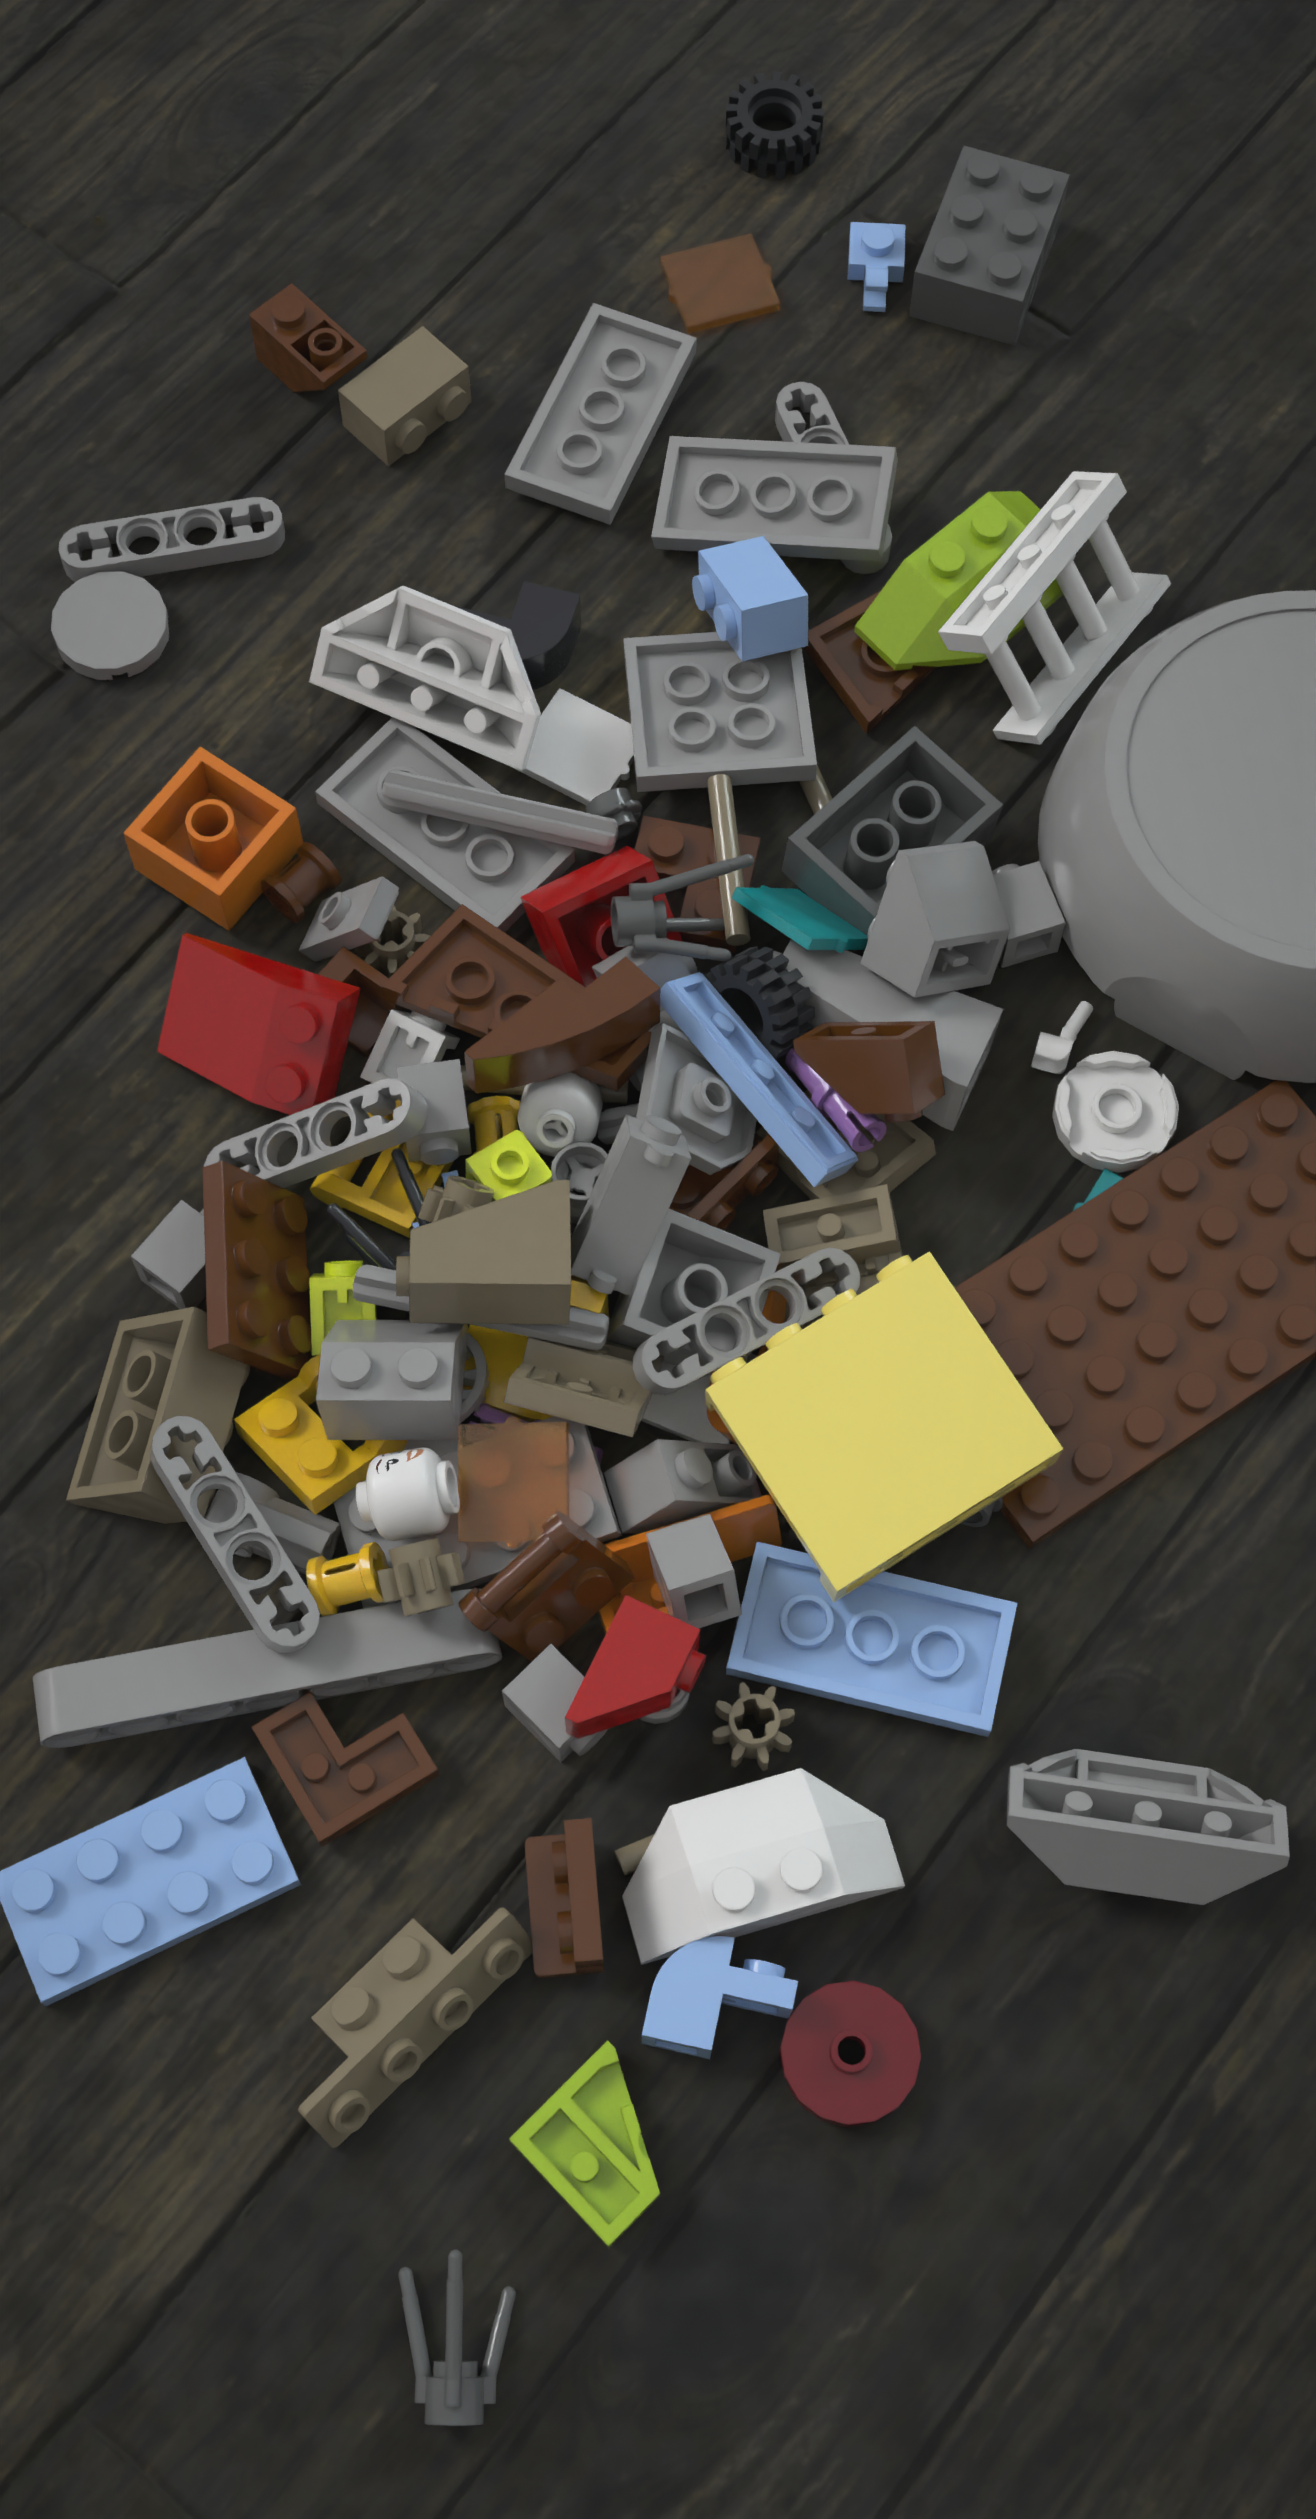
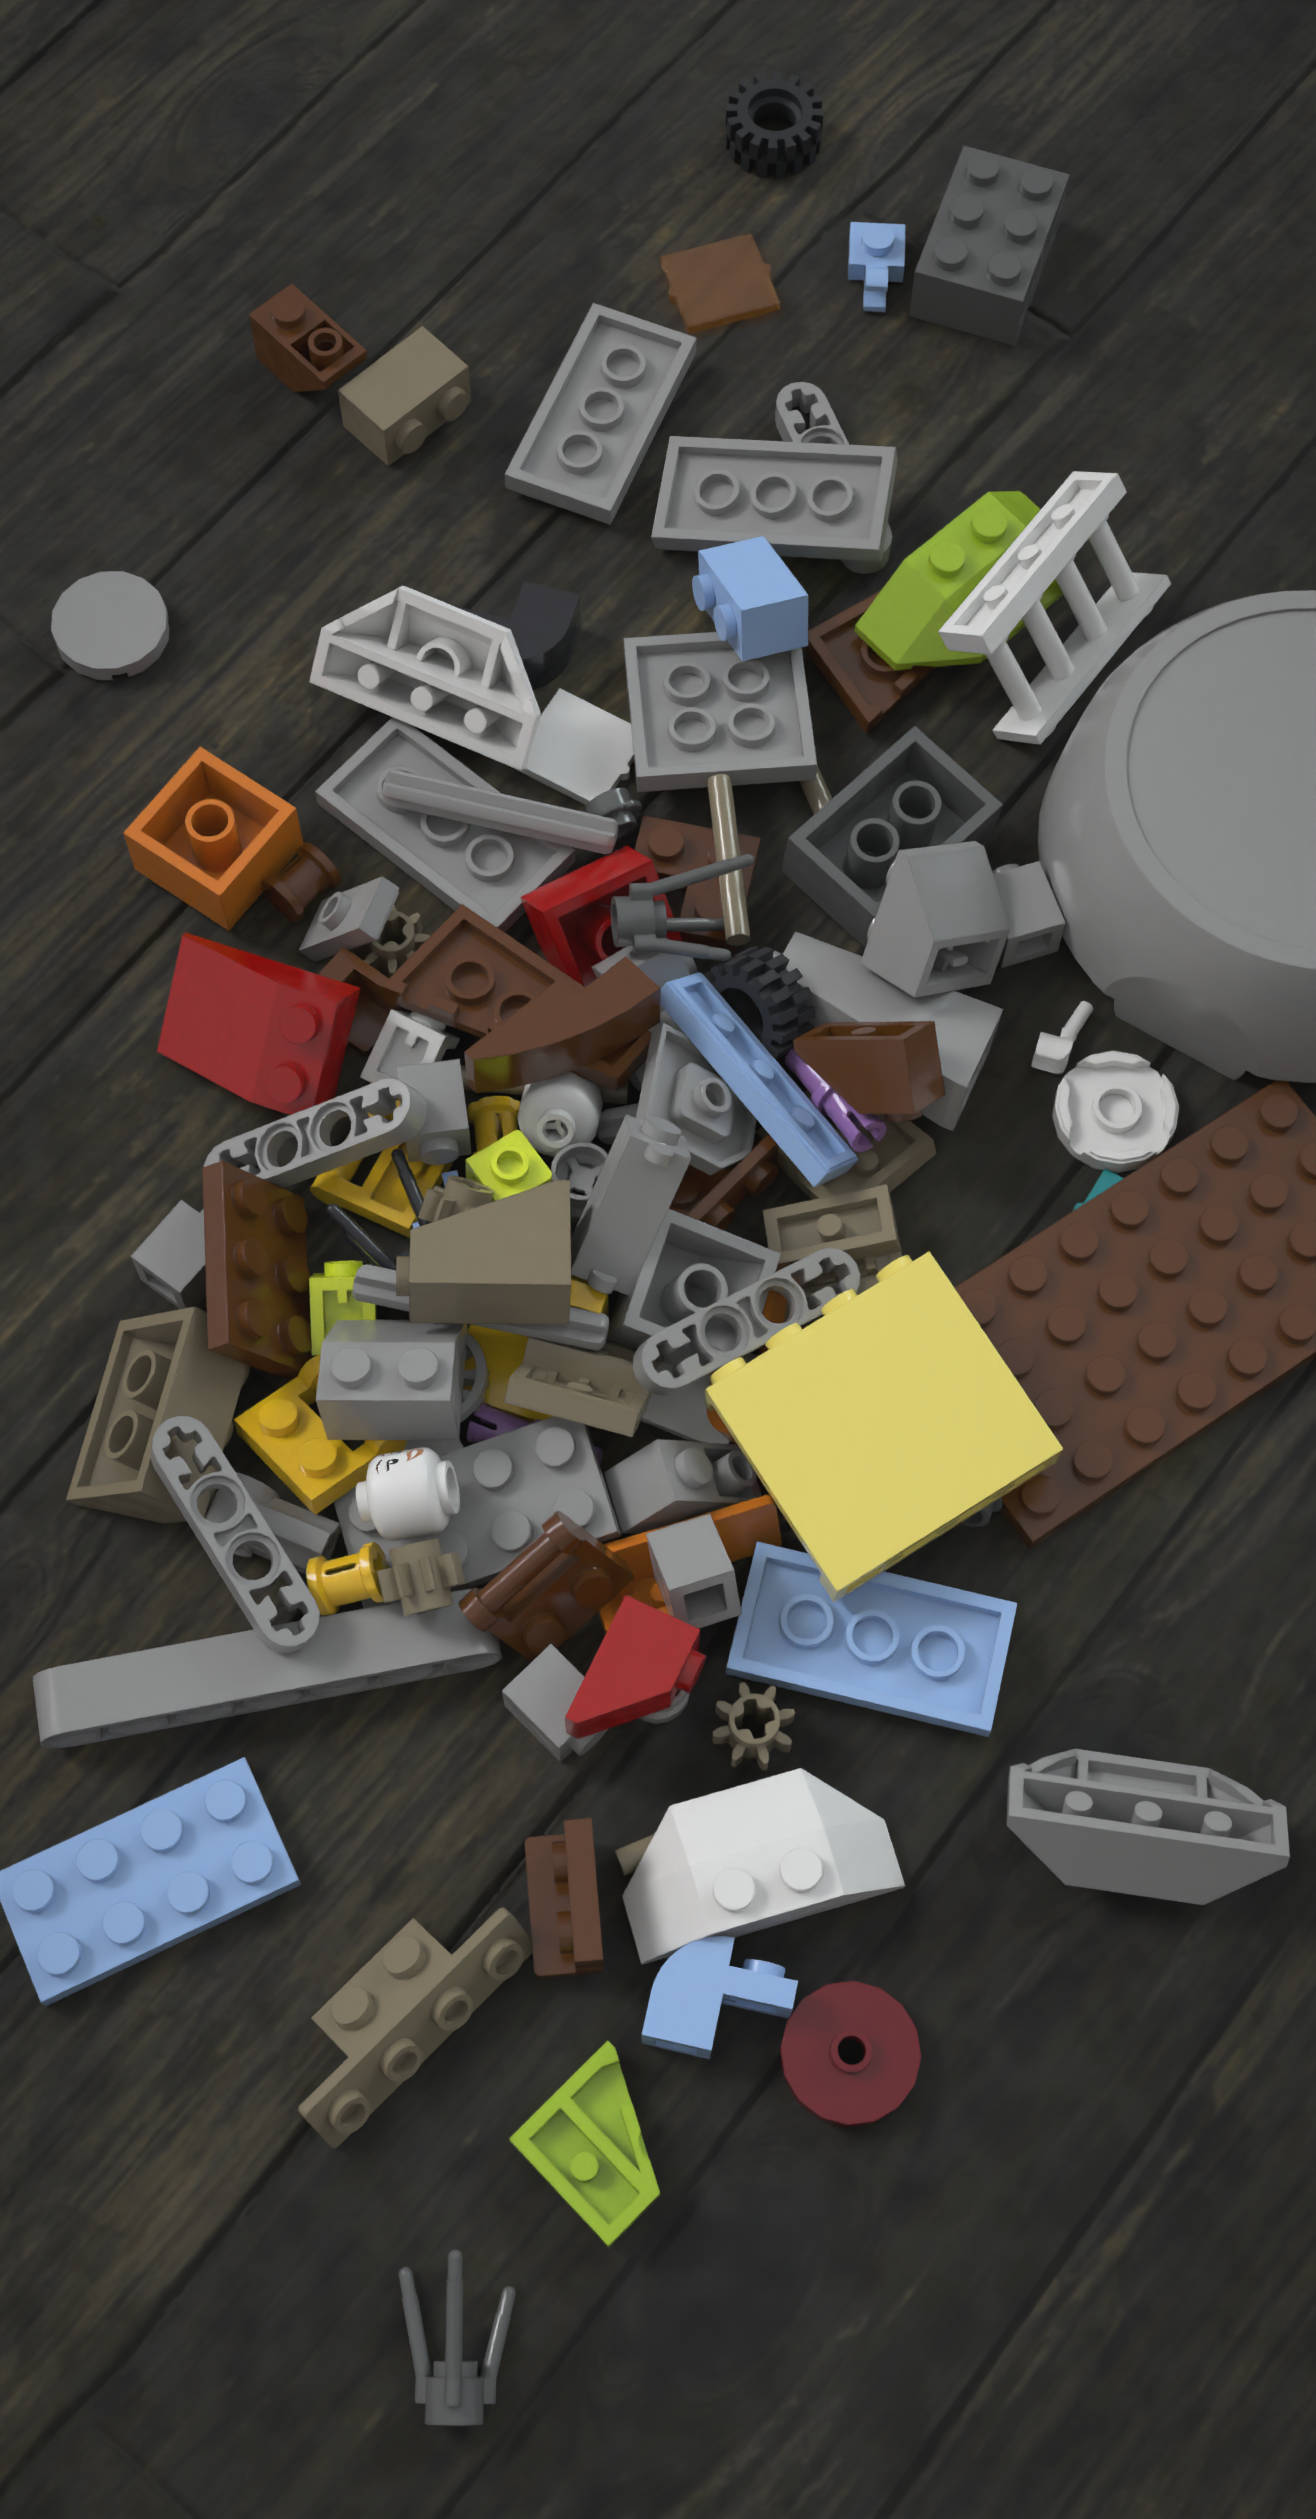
light grey beam [58,497,285,582] -> none
reddish brown plate [252,1692,439,1847] -> none
clear orange piece [458,1416,569,1548] -> none
teal piece [732,885,868,953] -> none

